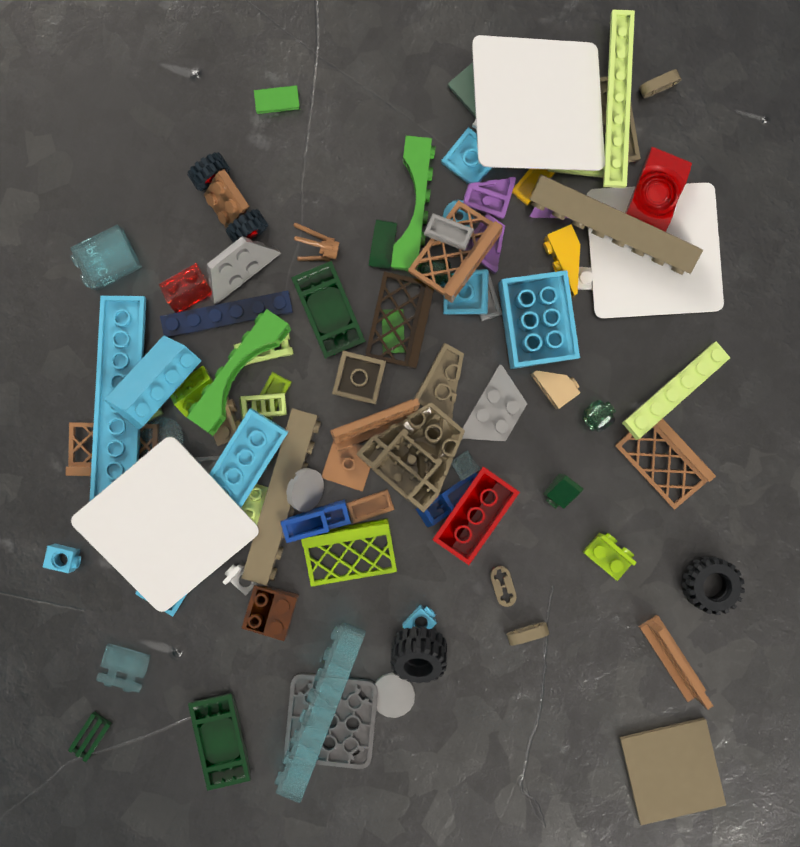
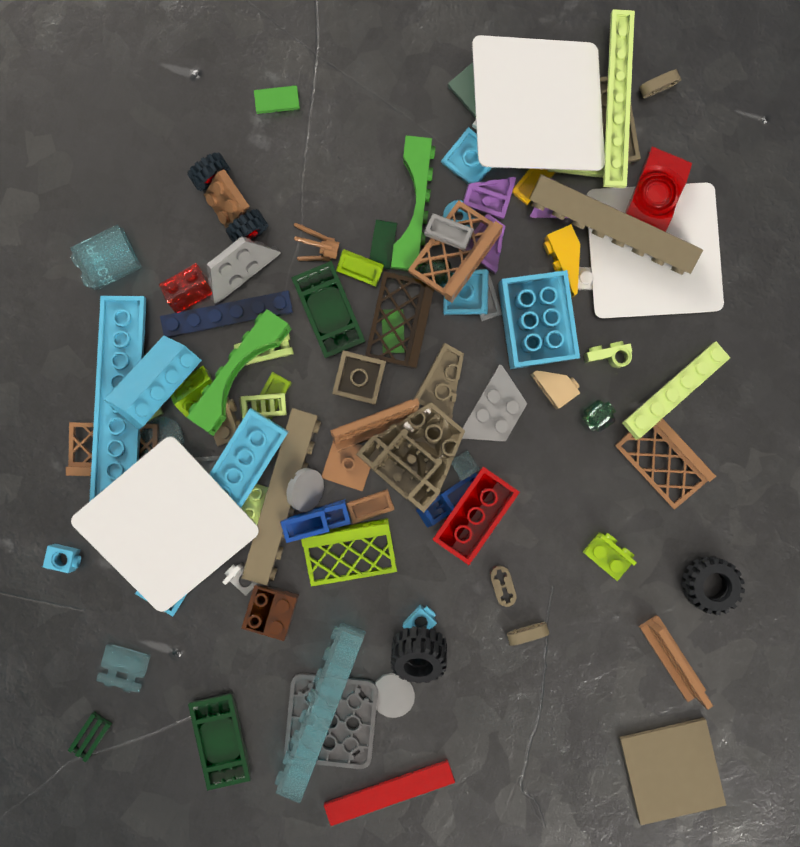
dark green slope [543,474,583,509] -> none
none -> red tile [324,760,455,826]
none -> lime tile [336,249,384,287]
none -> yellowish green plate [583,341,632,368]

